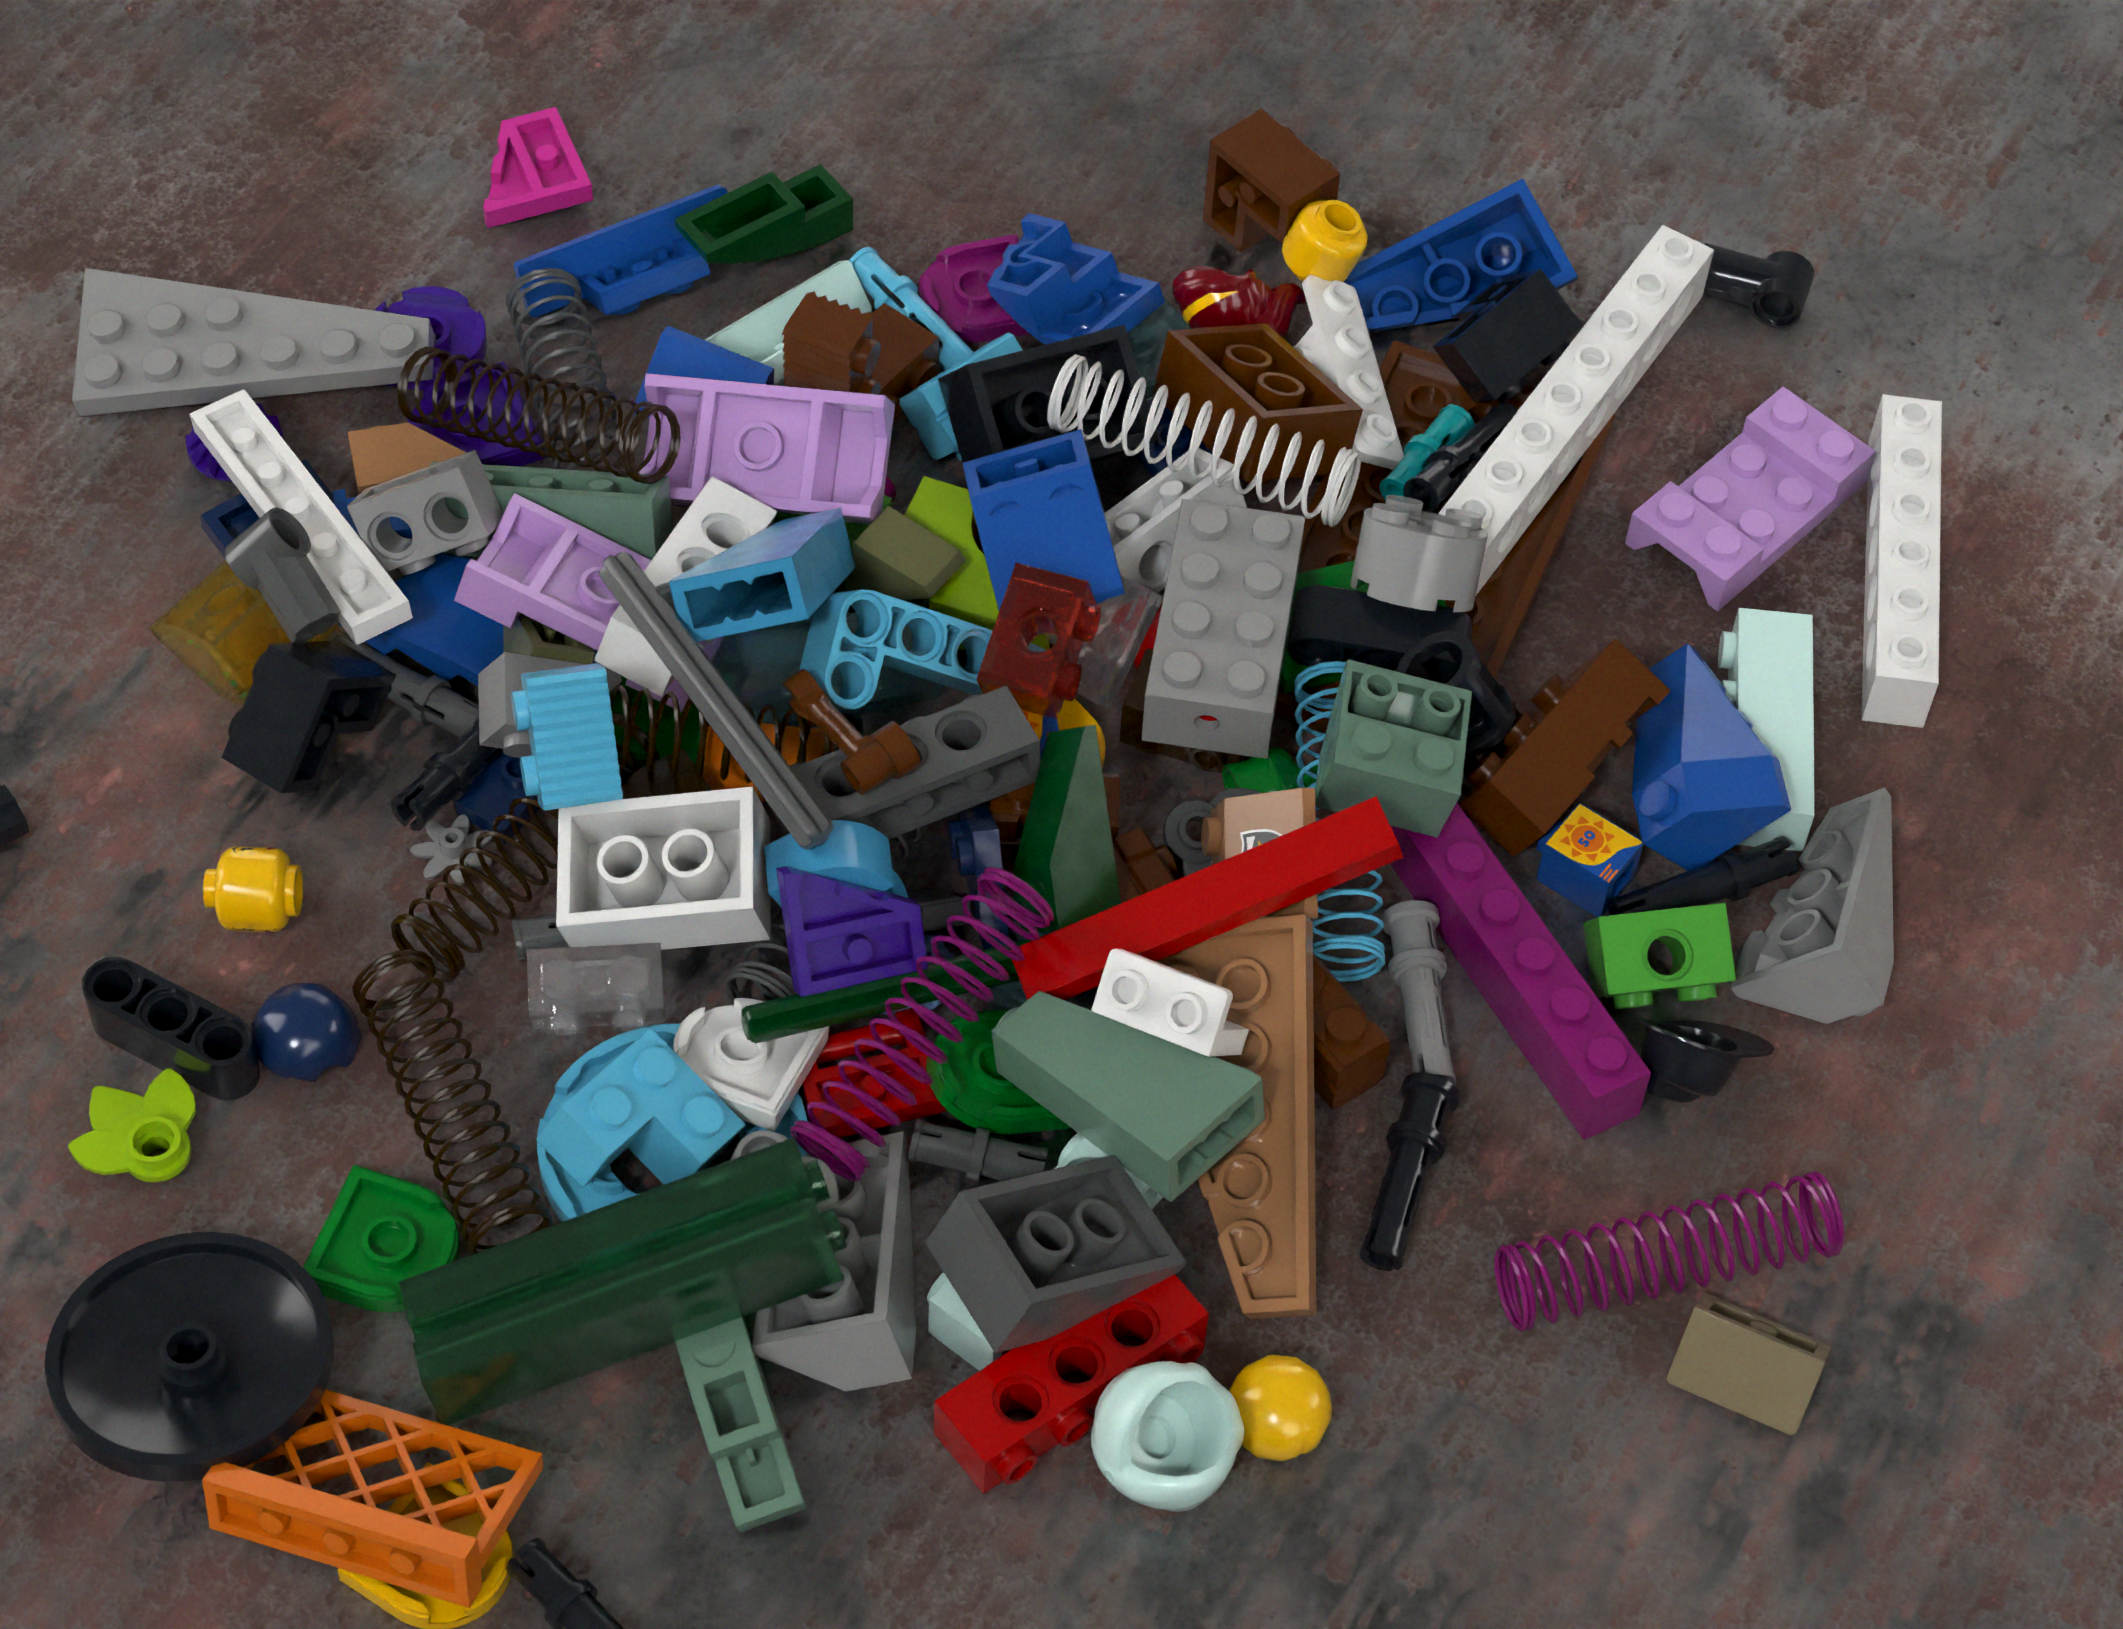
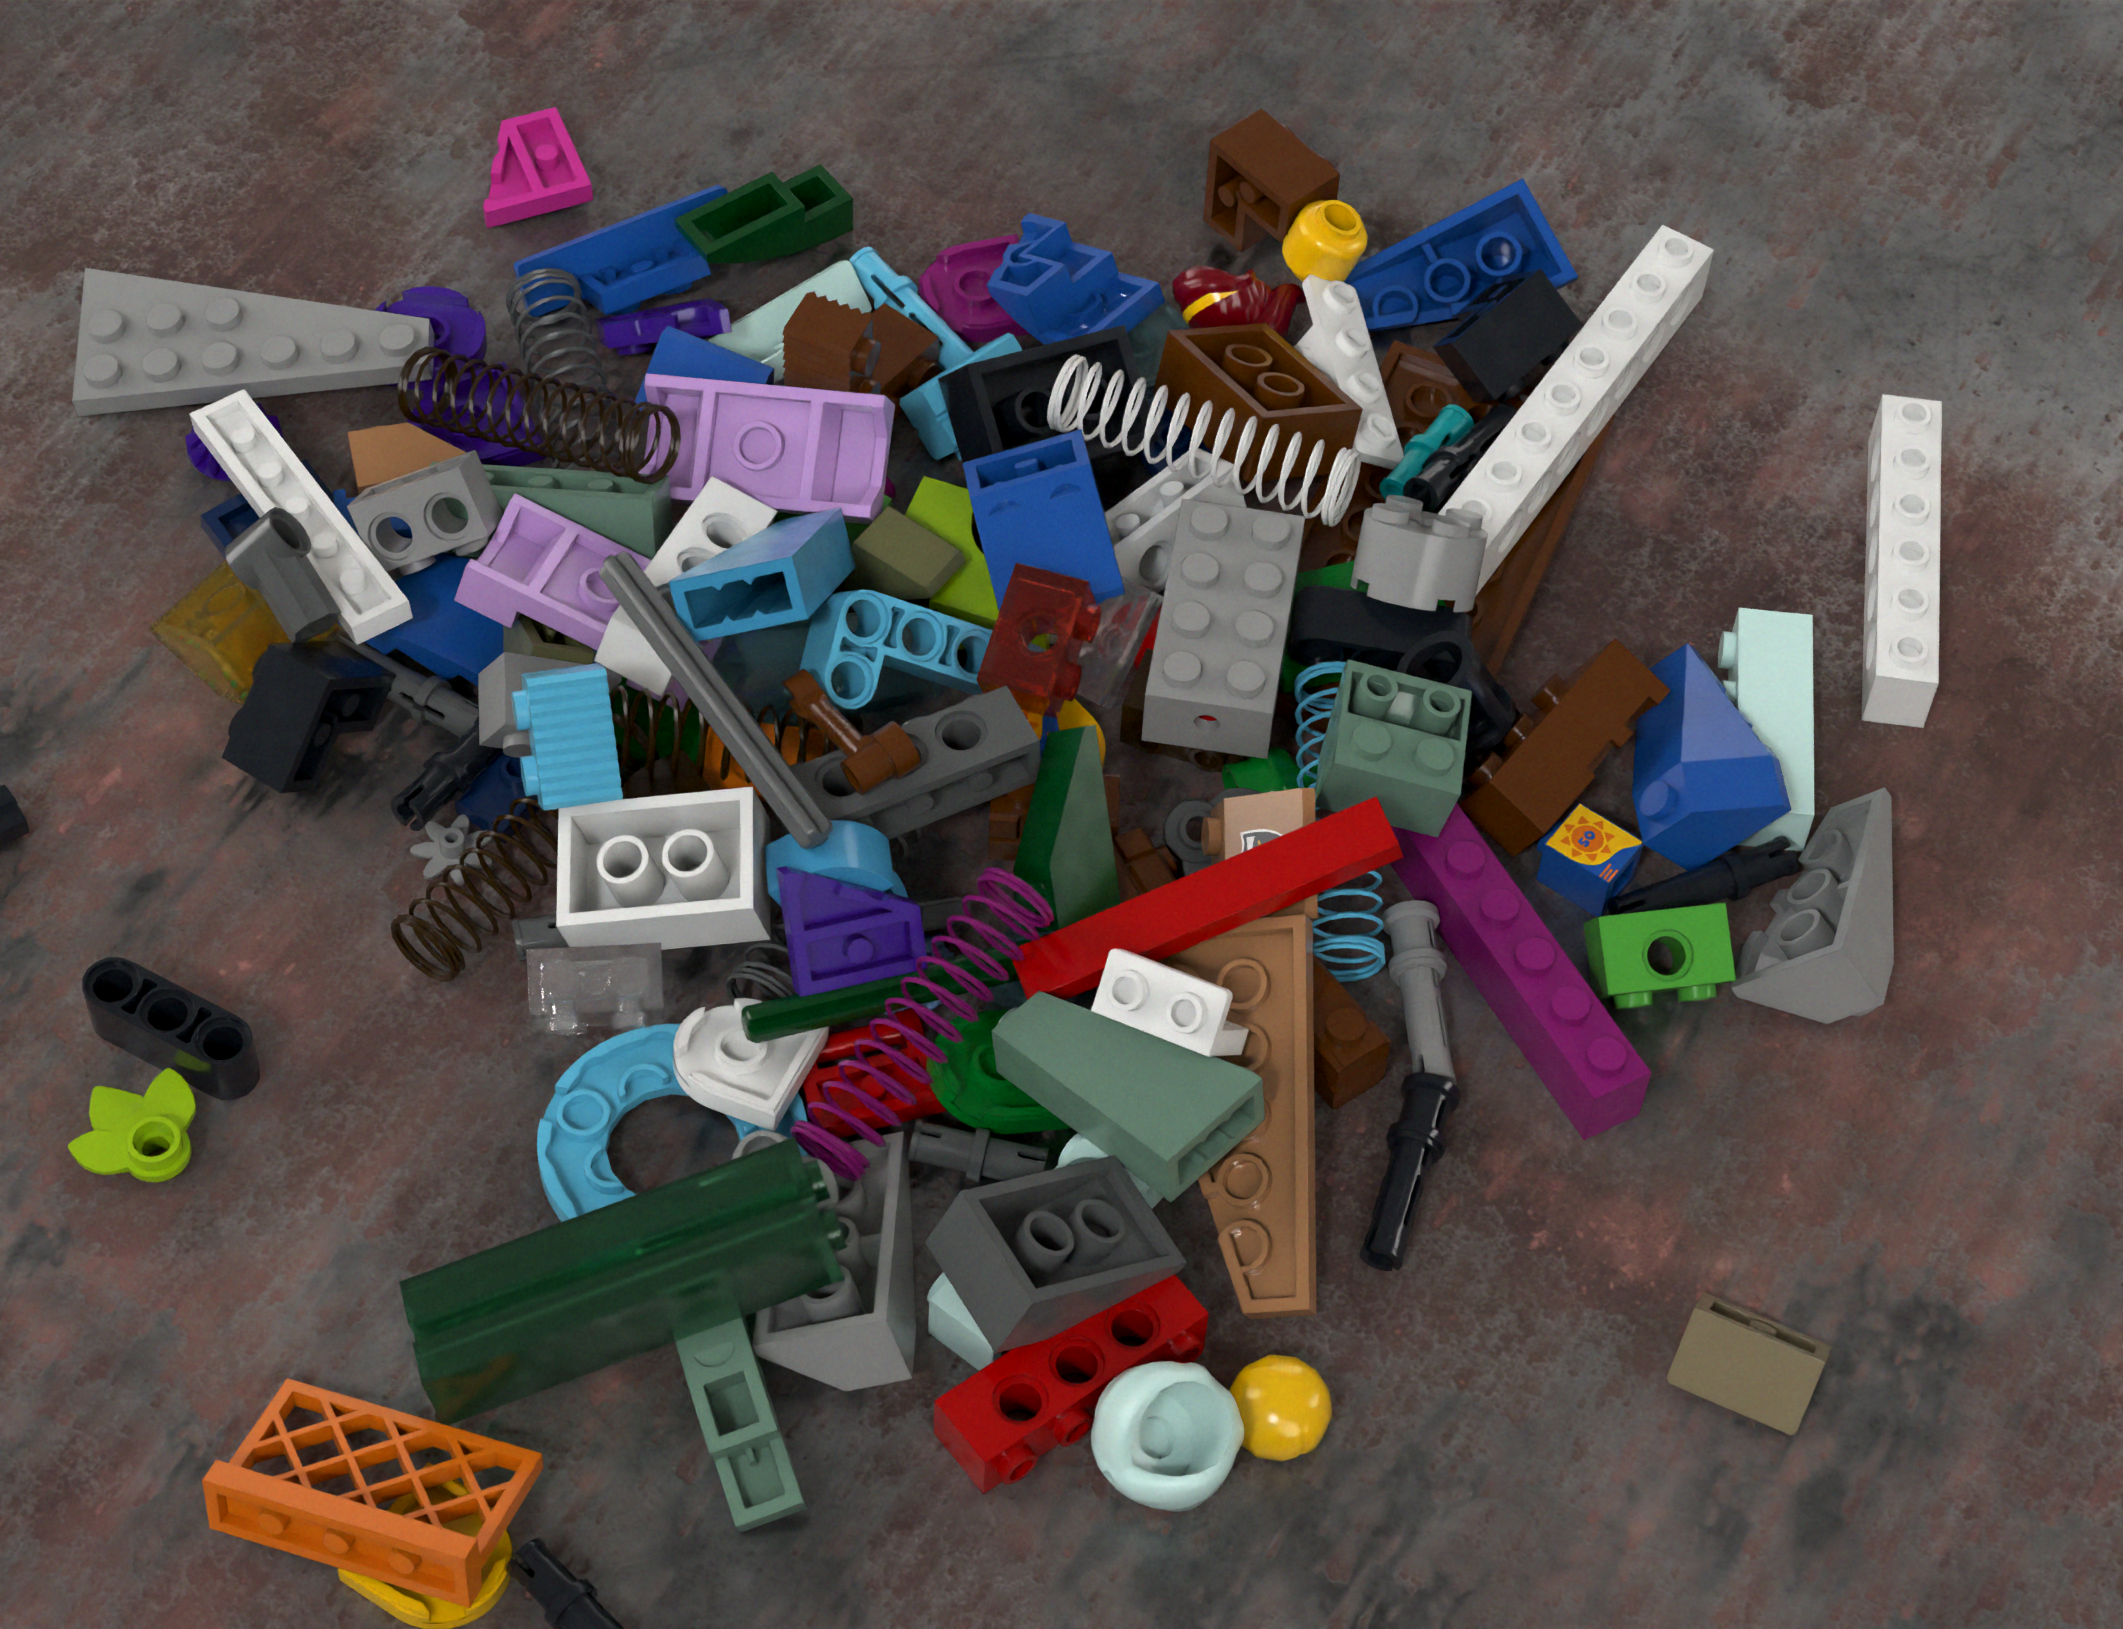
black dish [45,1232,334,1482] -> none
yellow head [203,846,303,933] -> none
dark blue hair [251,983,361,1082] -> none
green tile [303,1165,460,1312] -> none
dark brown piece [352,949,553,1264] -> none
medium azure brick [536,1028,746,1196] -> none
dark blue wing [947,803,1008,950] -> none
magenta piece [1494,1171,1845,1332] -> none
lavender piece [1625,386,1876,612] -> none
black piece [1635,1017,1774,1103] -> none
black piece [1703,243,1814,328] -> none
none -> dark purple wing [595,297,732,355]

